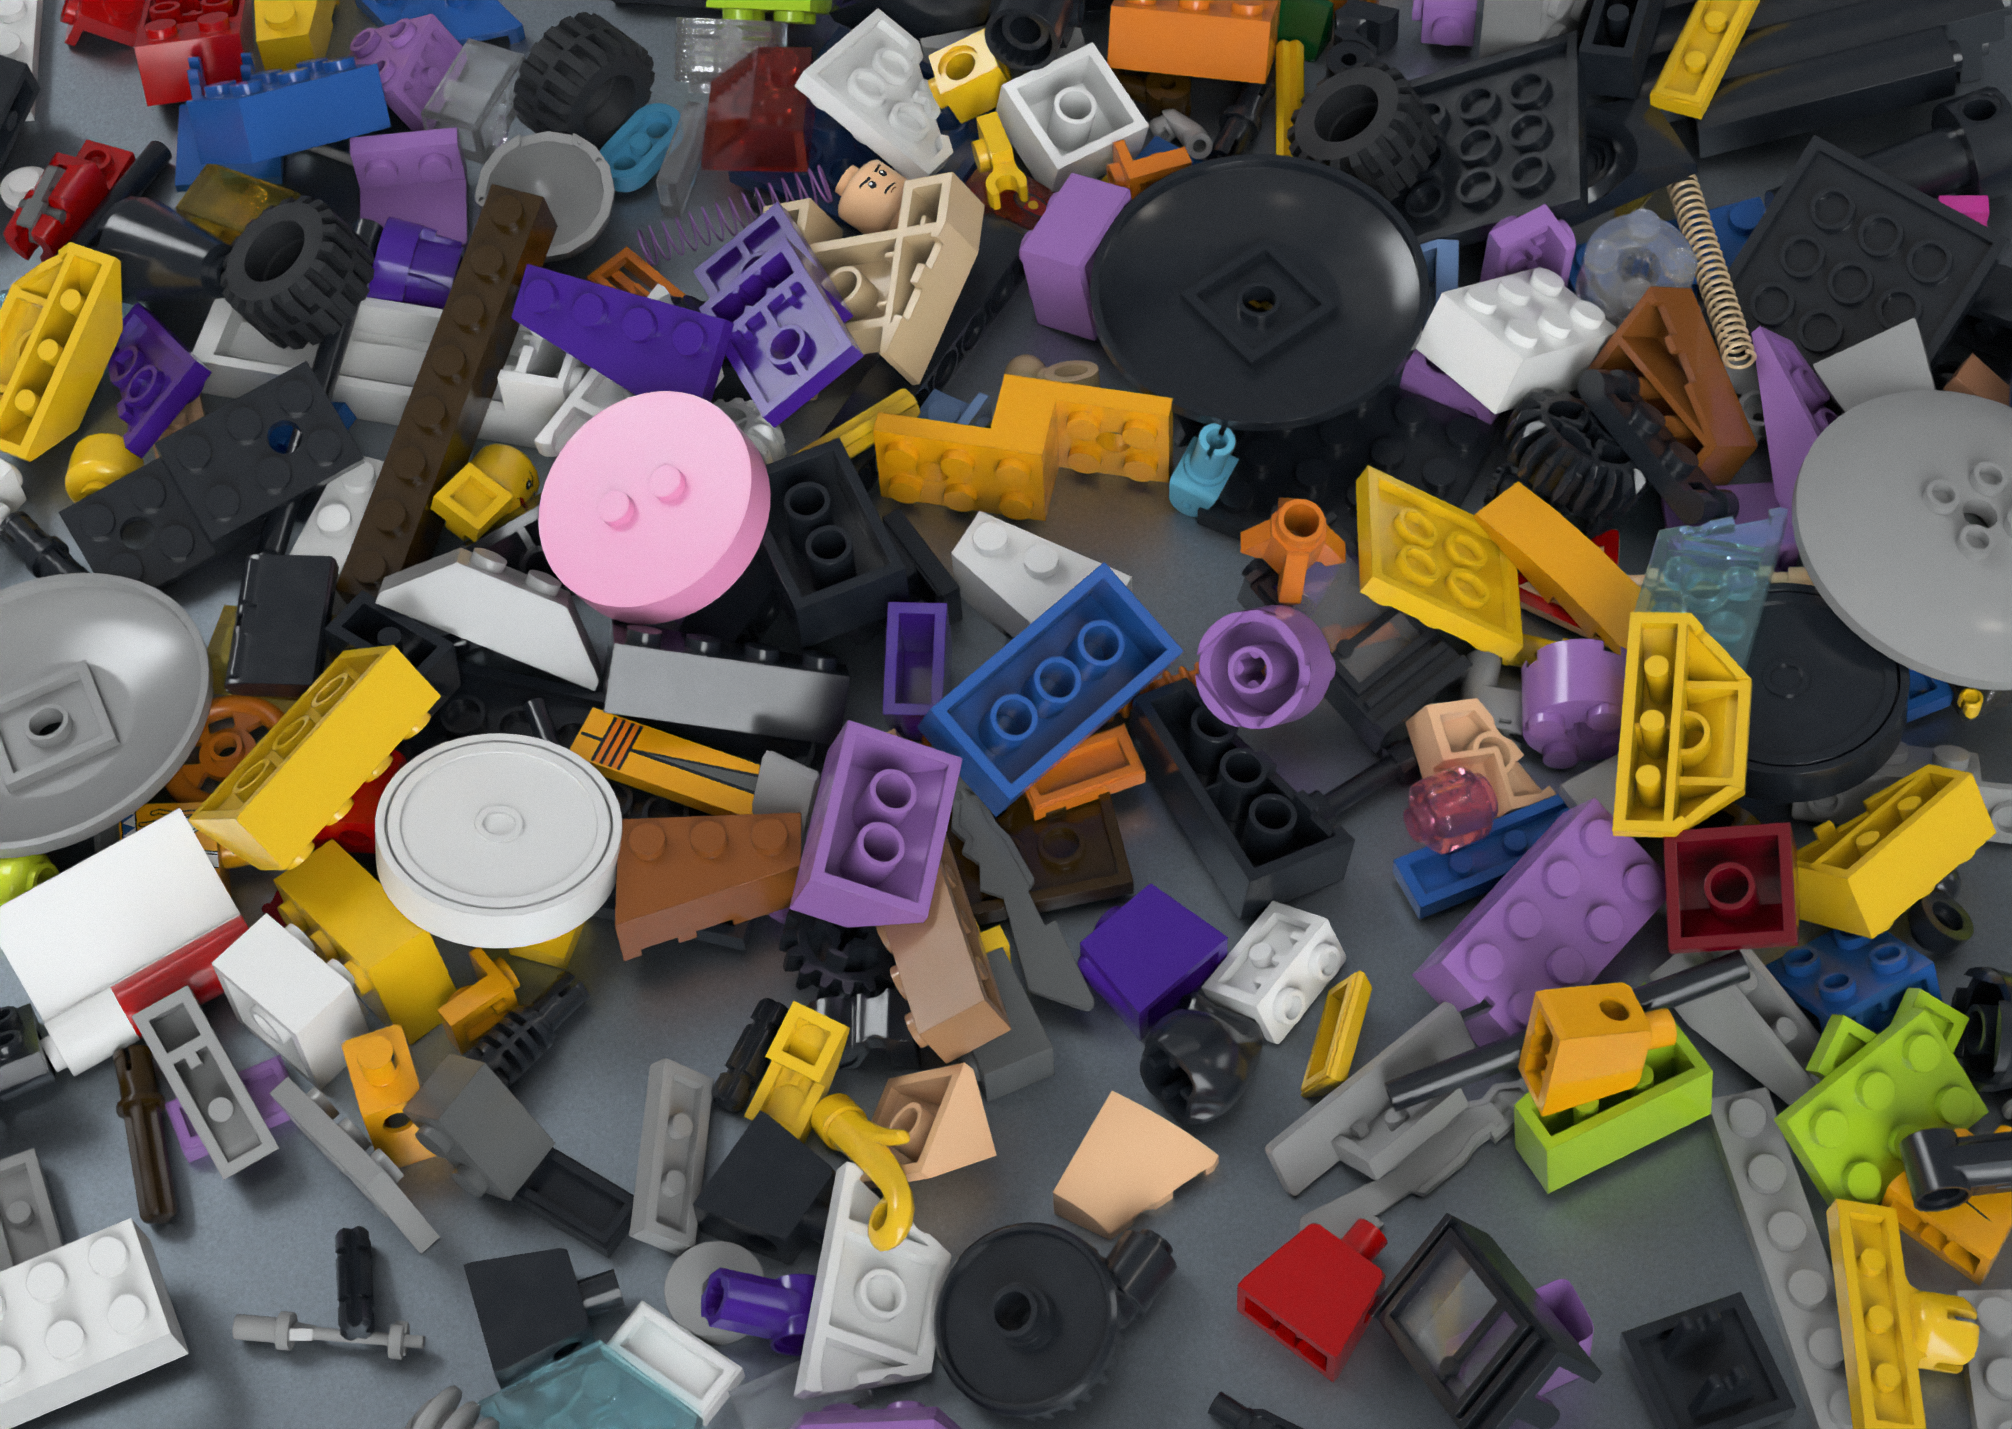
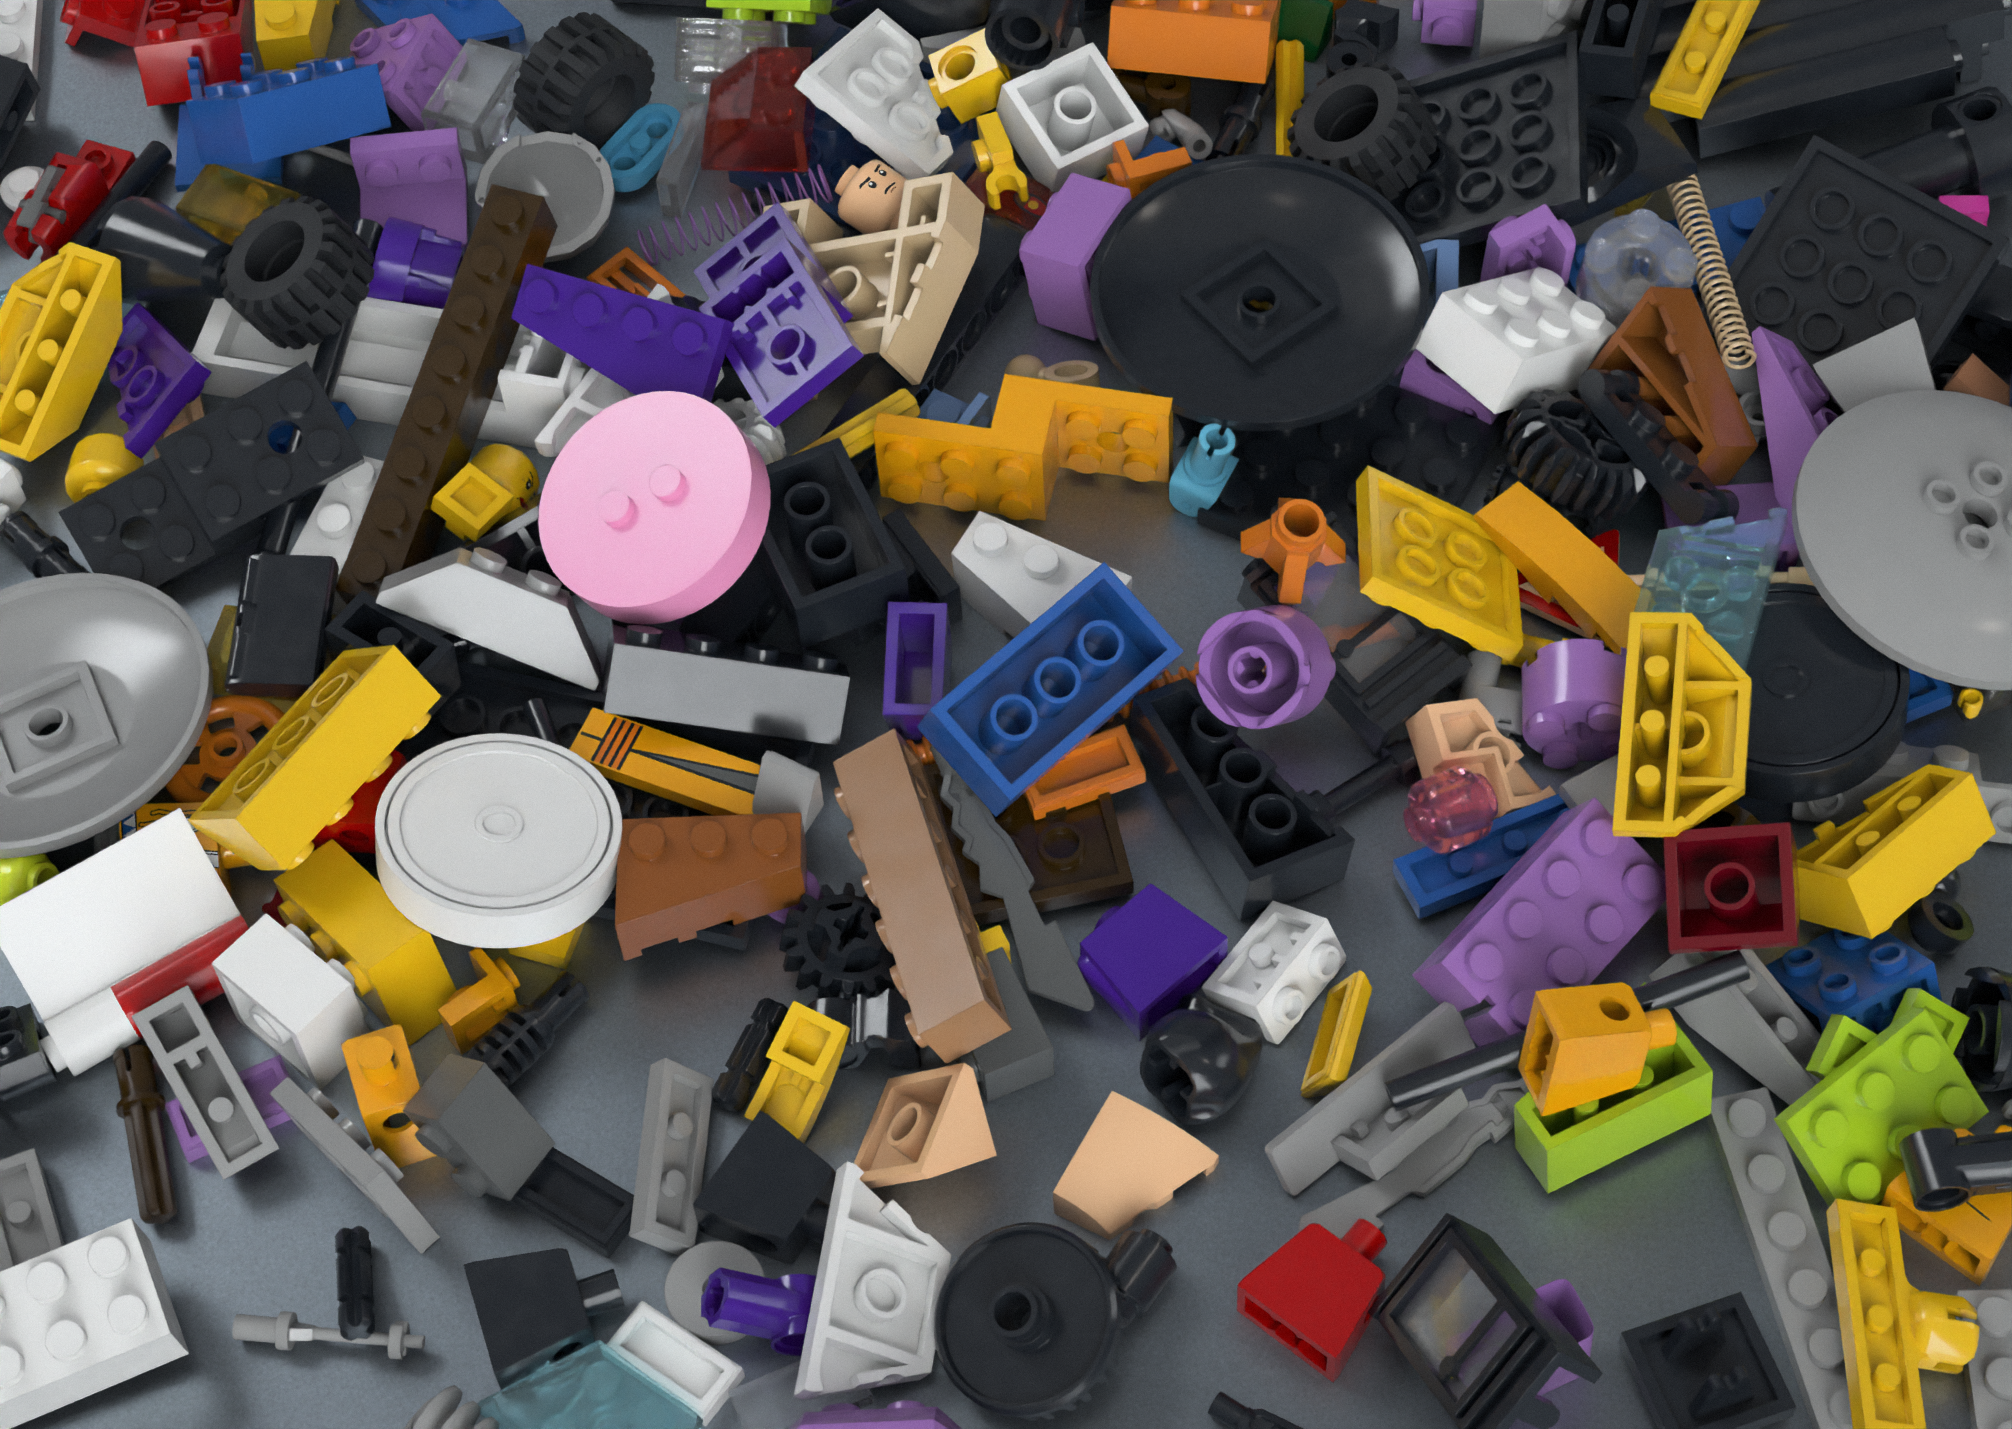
medium lavender slope [789,720,963,928] -> none
yellow plant [811,1093,915,1252] -> none

